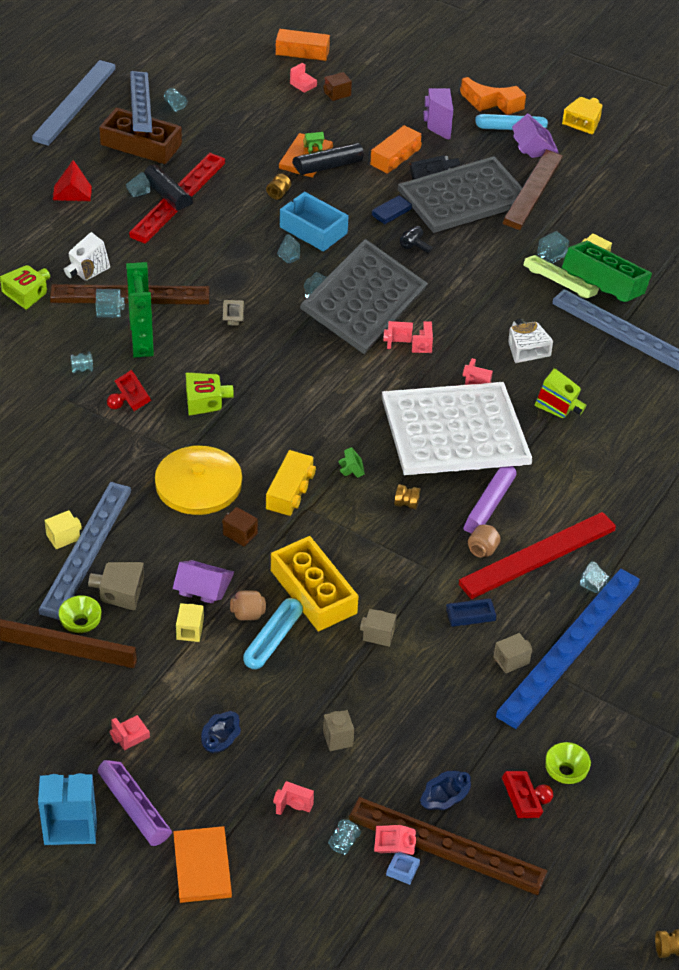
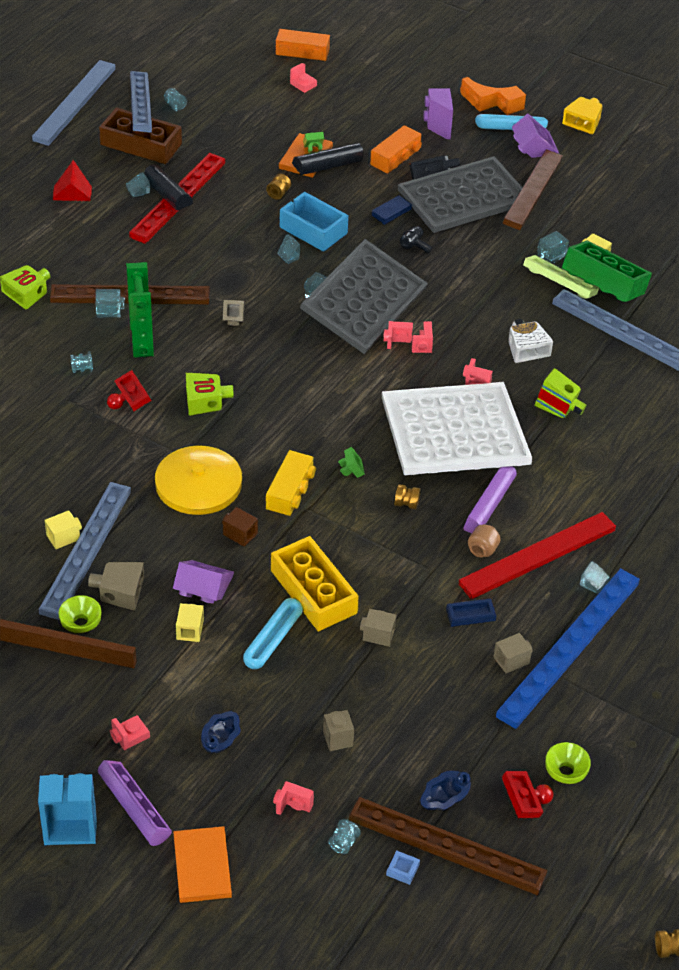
white torso [64,232,110,280] -> none
medium nougat head [230,591,266,620] -> none
reddish brown brick [323,72,352,101] -> none
coral bracket [374,825,416,855] -> none

